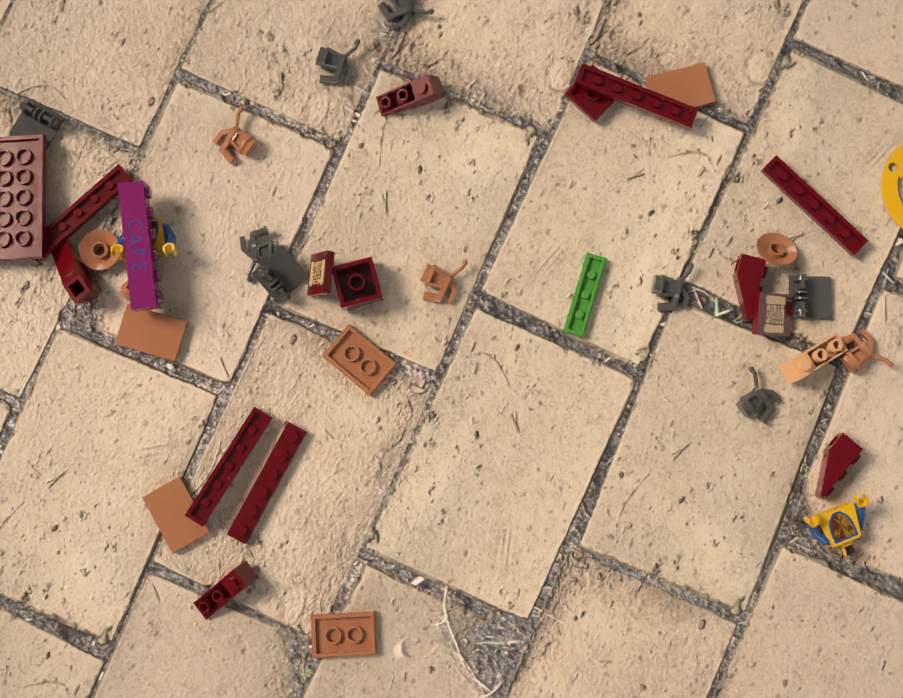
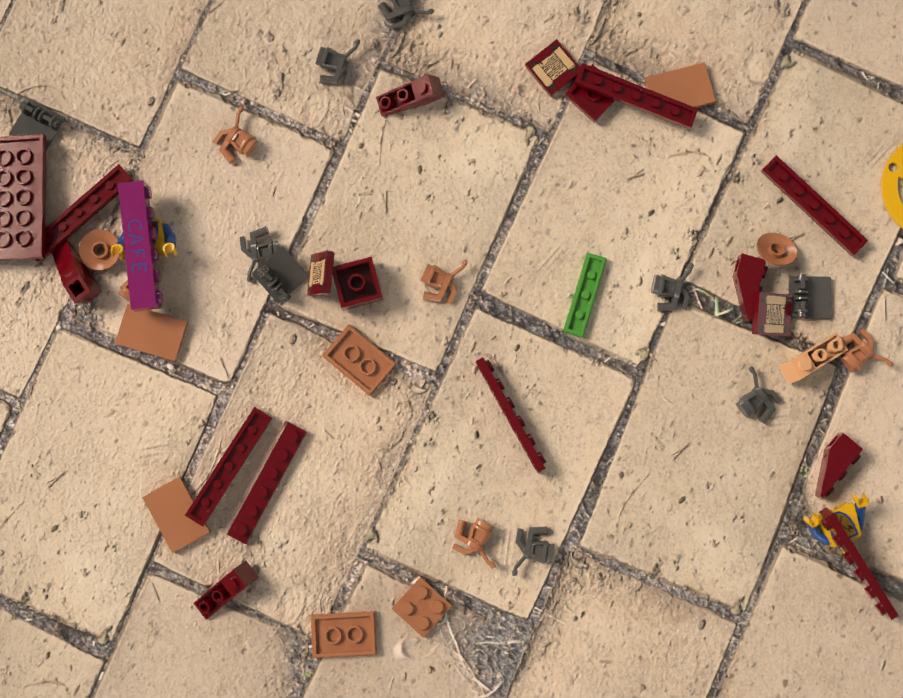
none -> nougat plate [392,576,452,638]
none -> nougat piece [452,518,496,568]
none -> dark red plate [475,357,546,473]
none -> dark grey piece [512,526,554,576]
none -> tile [525,39,580,97]
none -> dark red plate [819,507,899,620]

